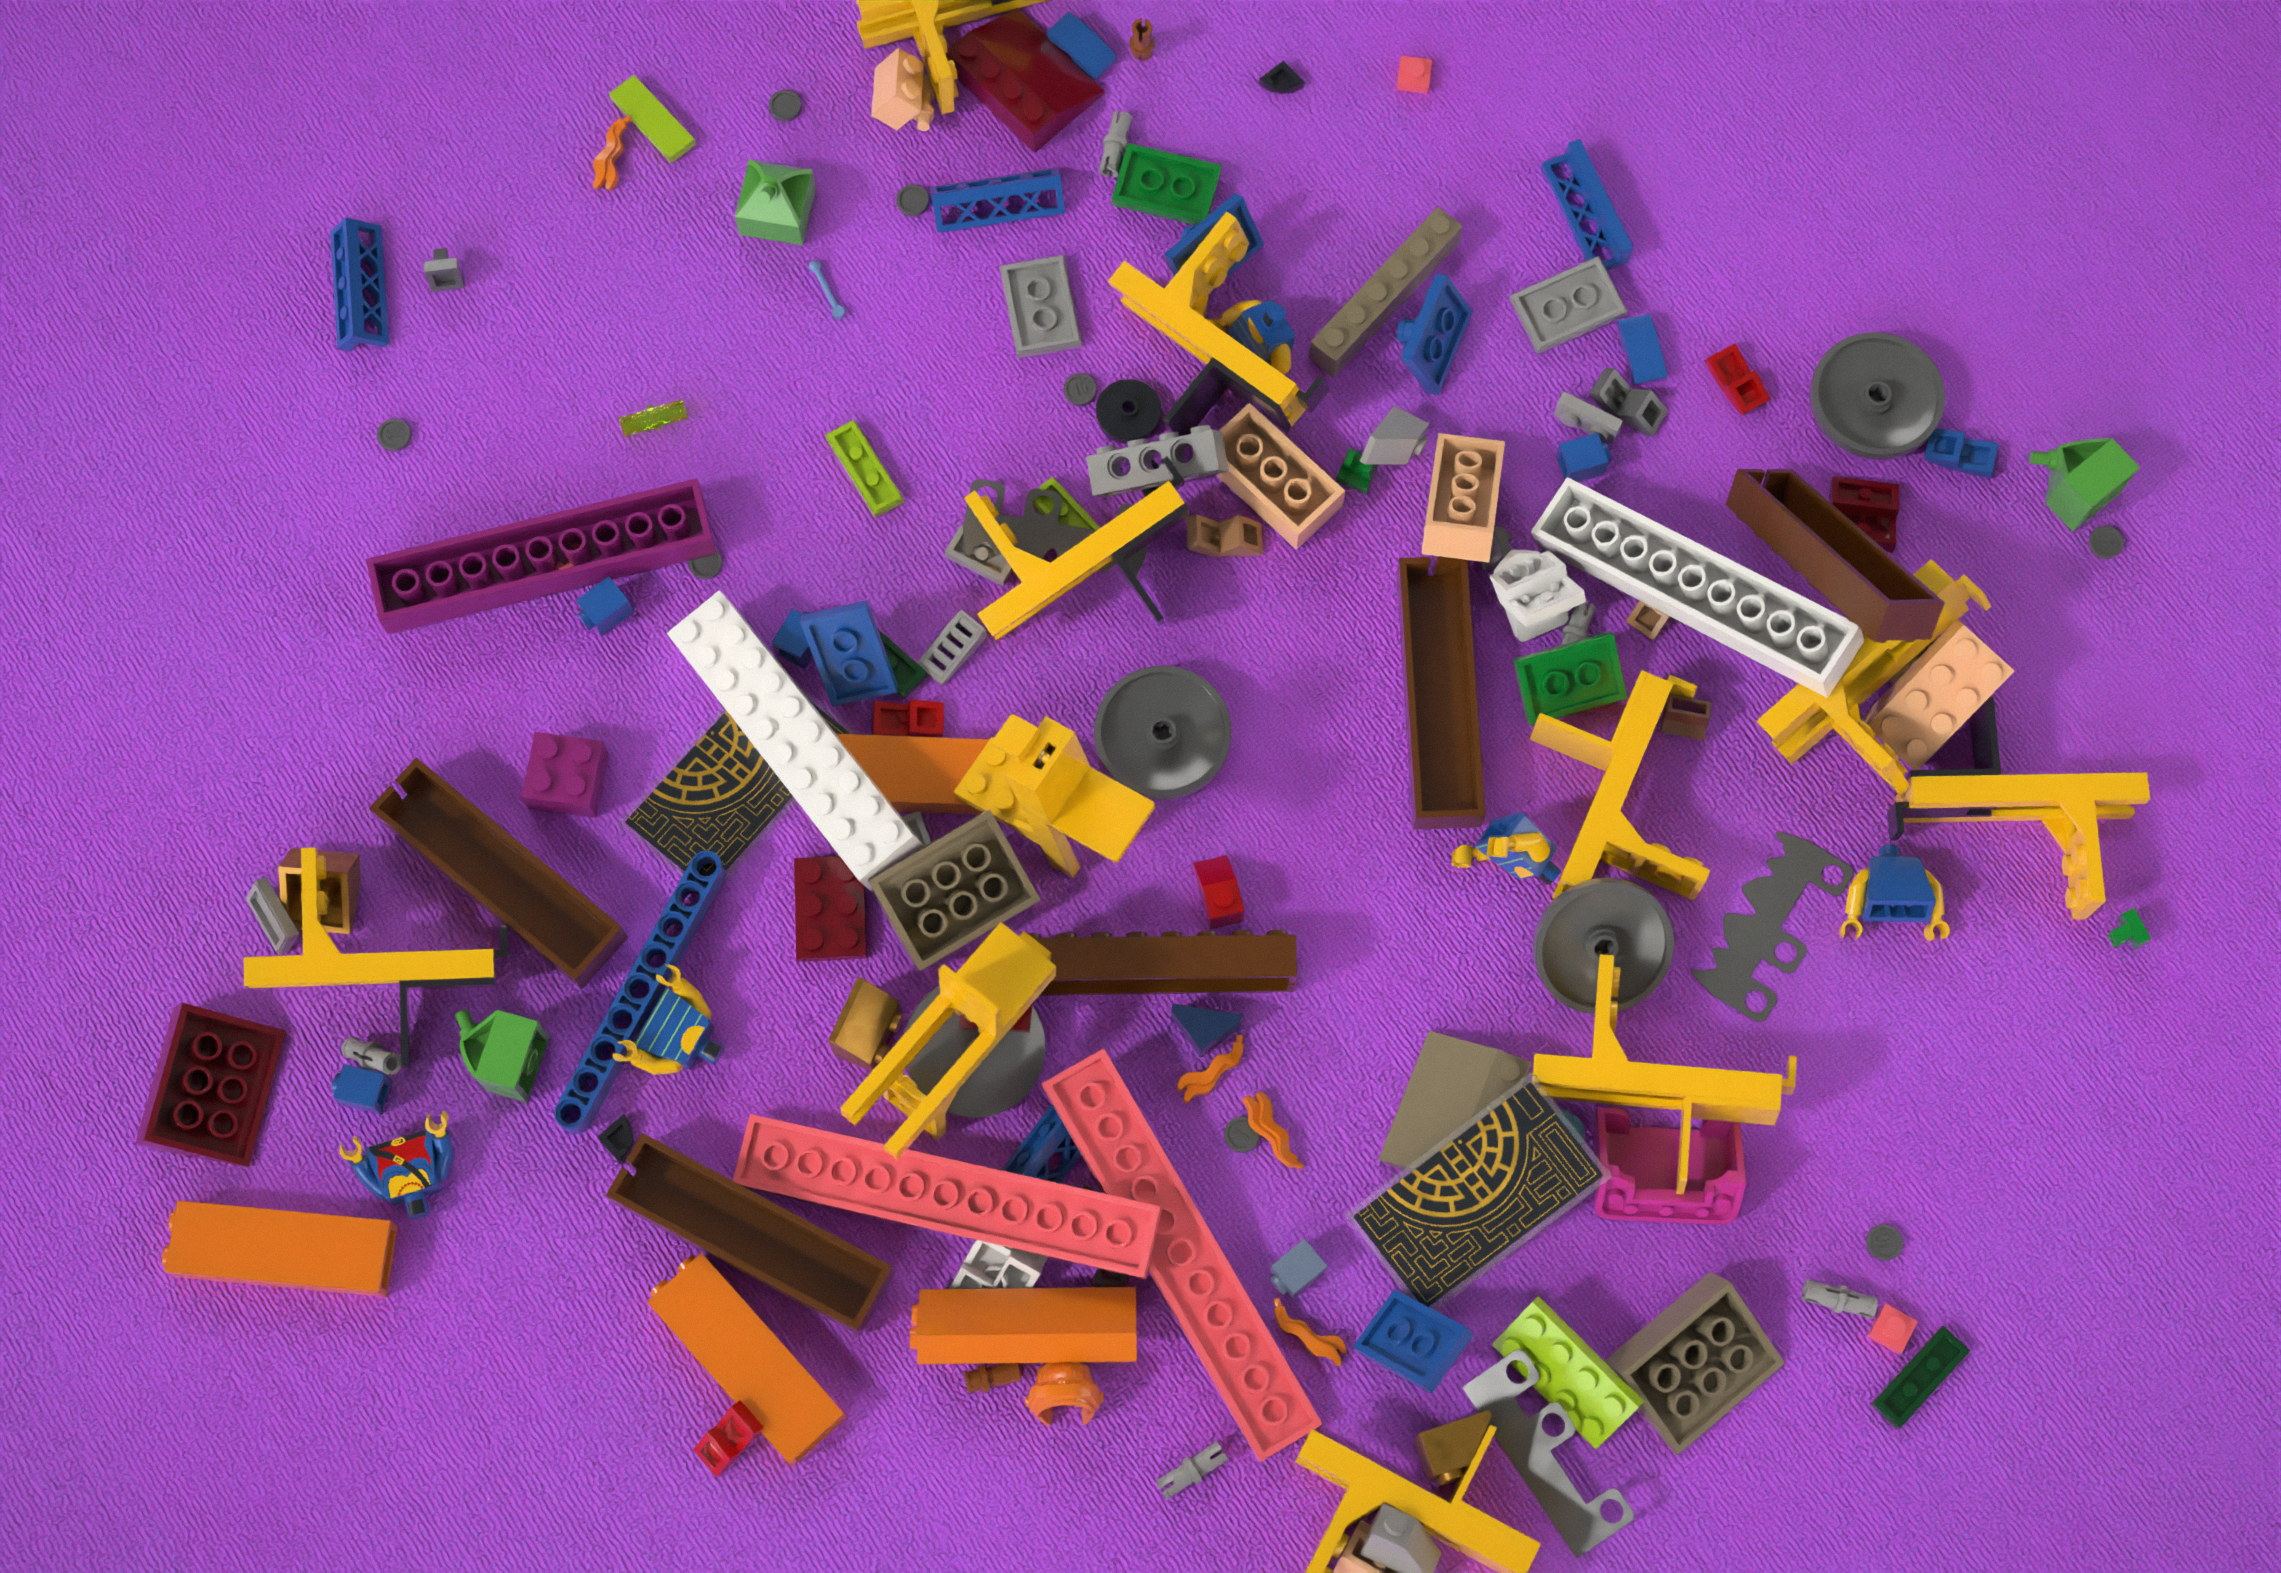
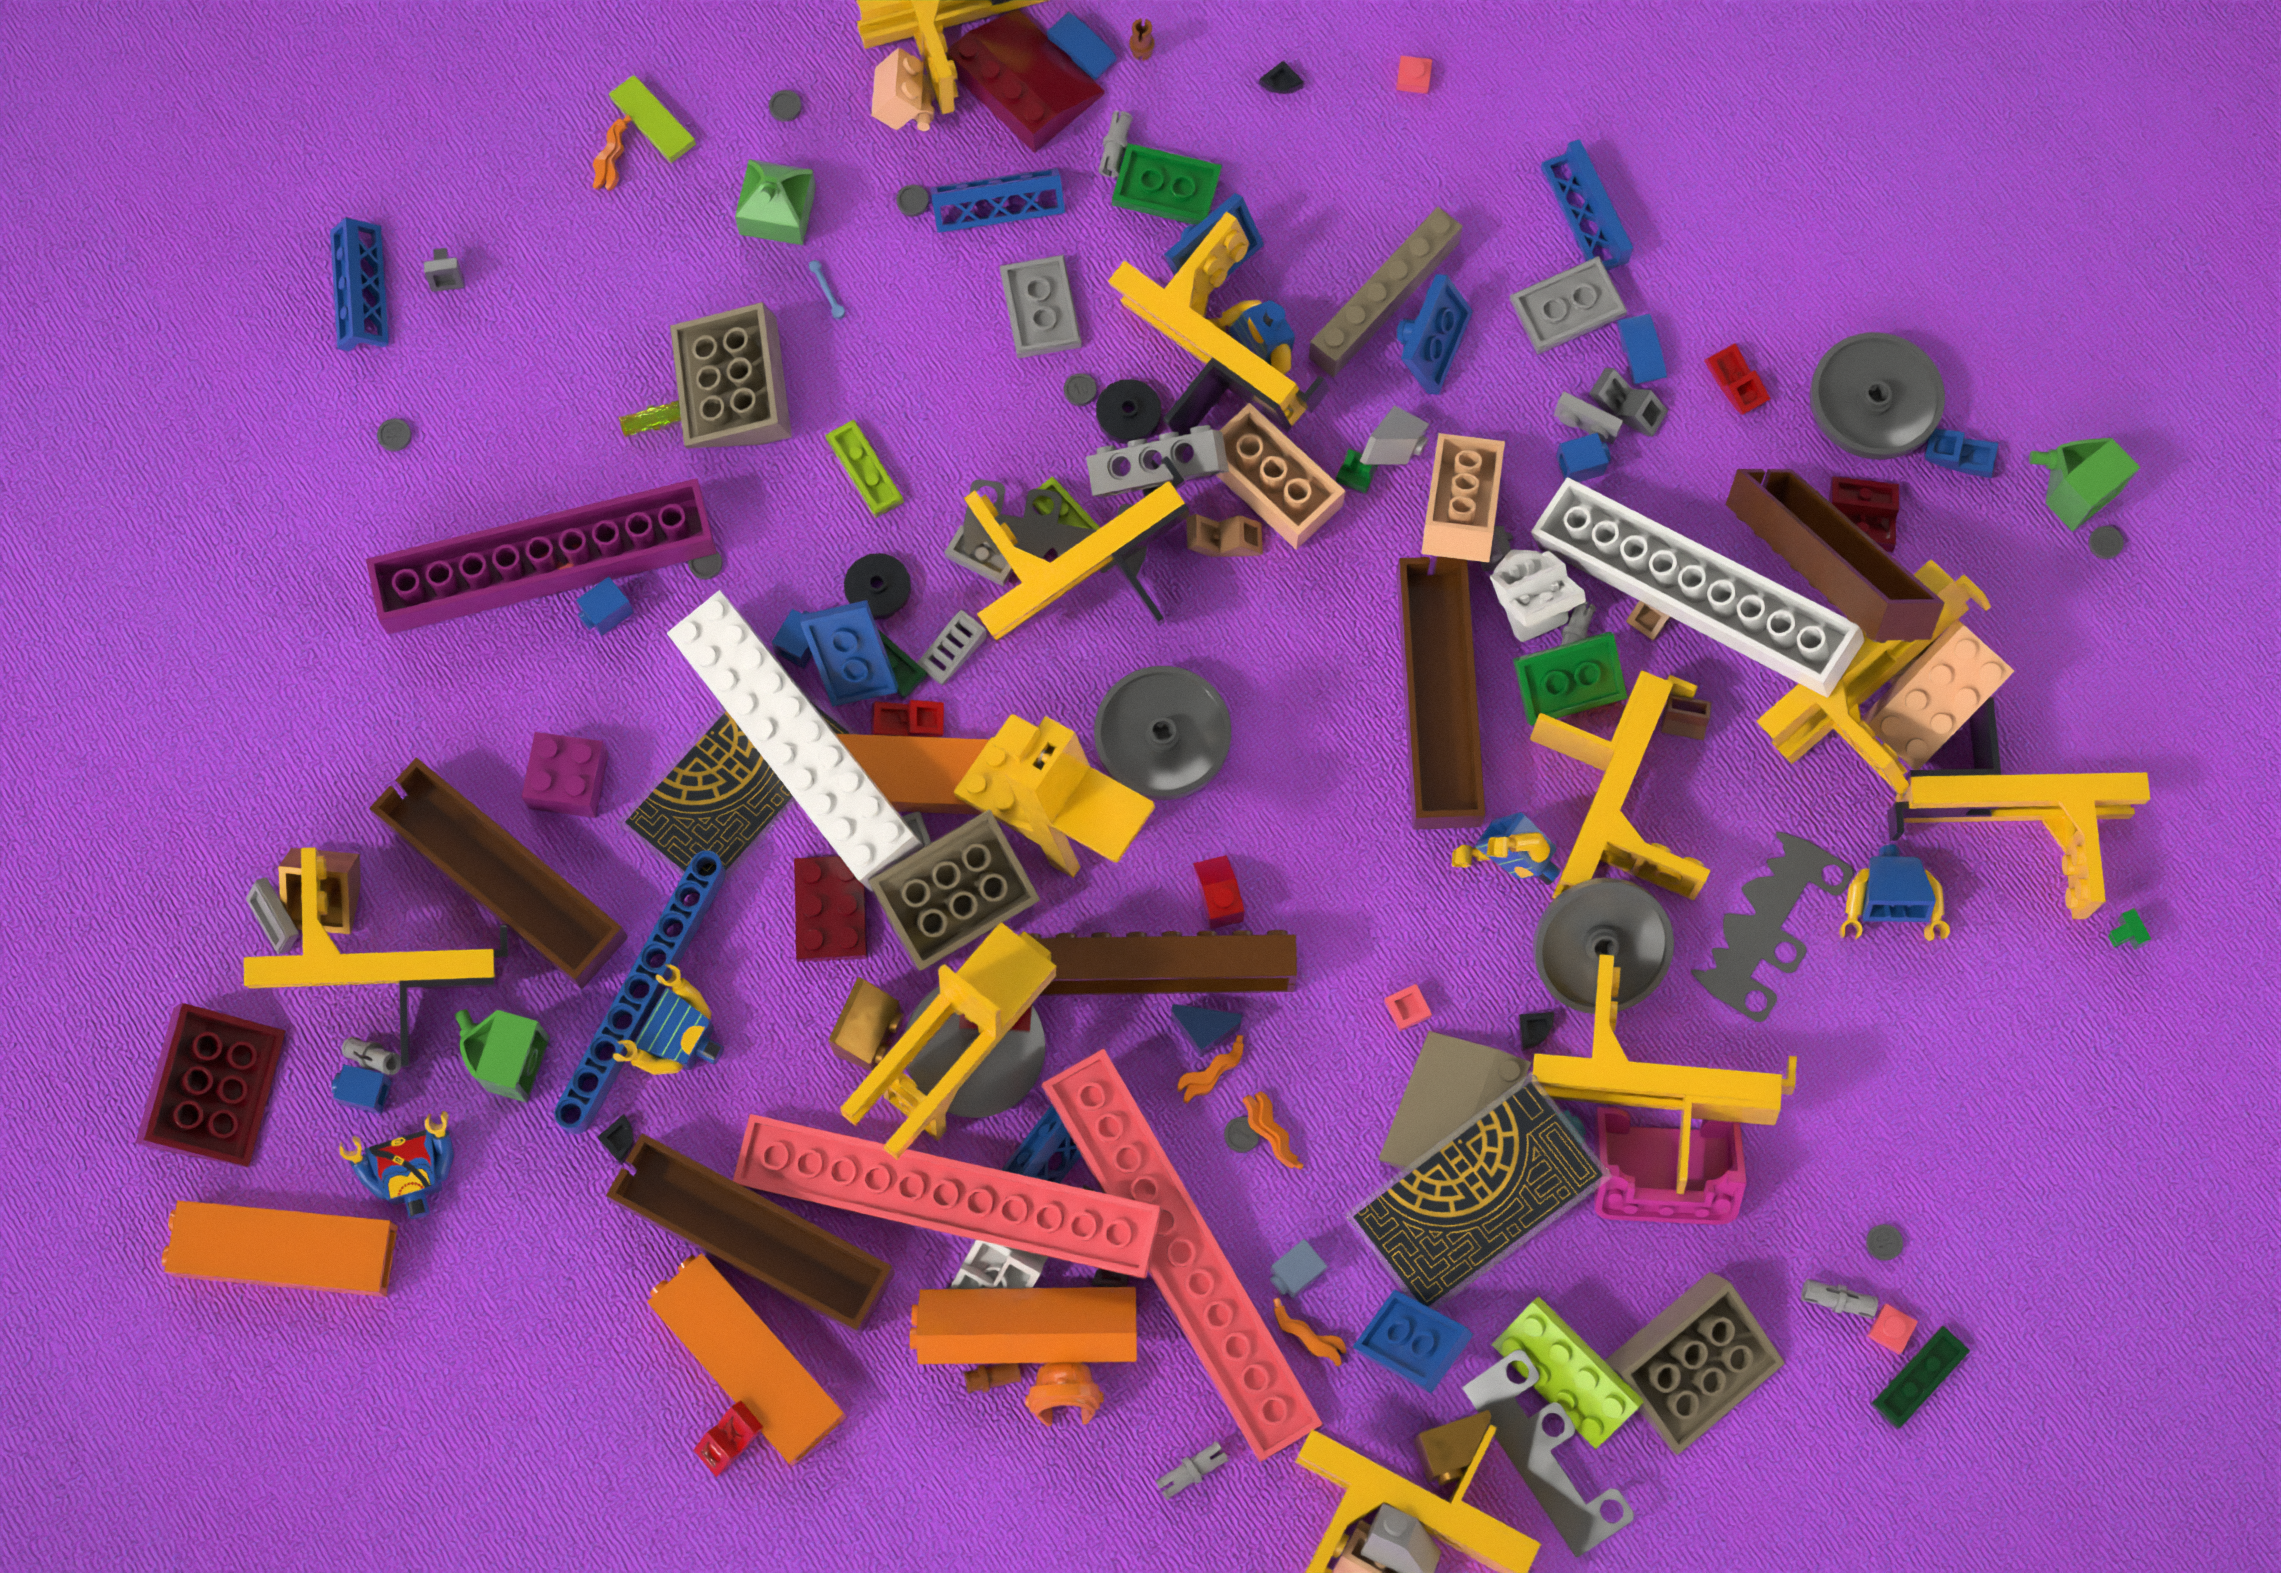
none -> dark tan slope [670,302,792,448]
none -> black plate [844,553,911,620]
none -> coral plate [1384,984,1432,1032]
none -> black tile [1518,1012,1554,1051]

